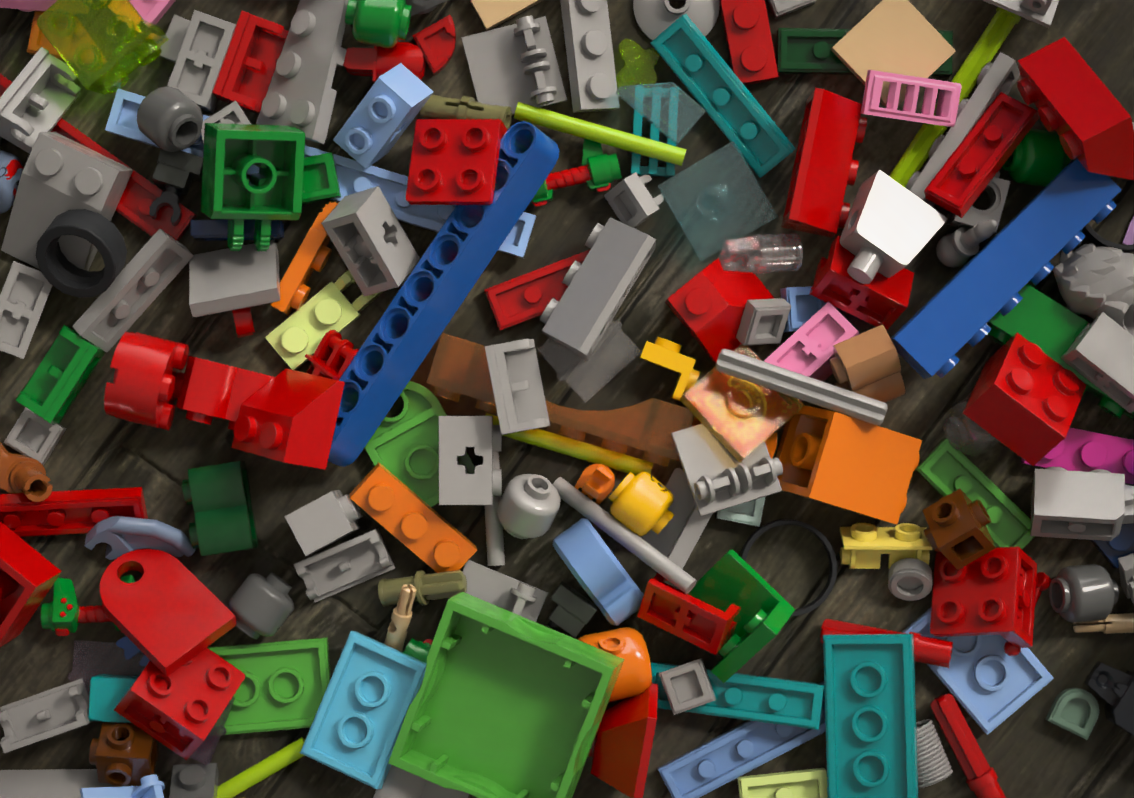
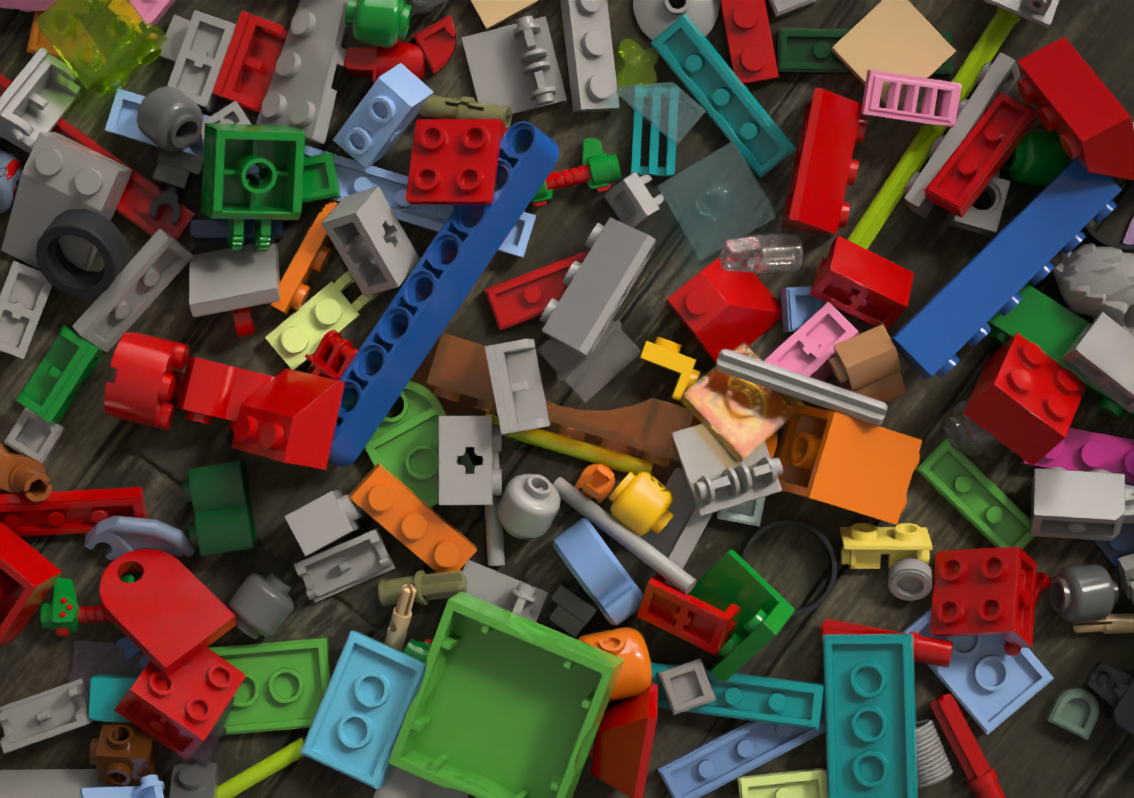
lime bar [514,102,687,166] -> none
light grey tile [736,298,791,346] -> none
torso [840,170,947,284] -> none
reddish brown brick [922,488,996,570] -> none
light grey bar [936,220,997,268] -> none

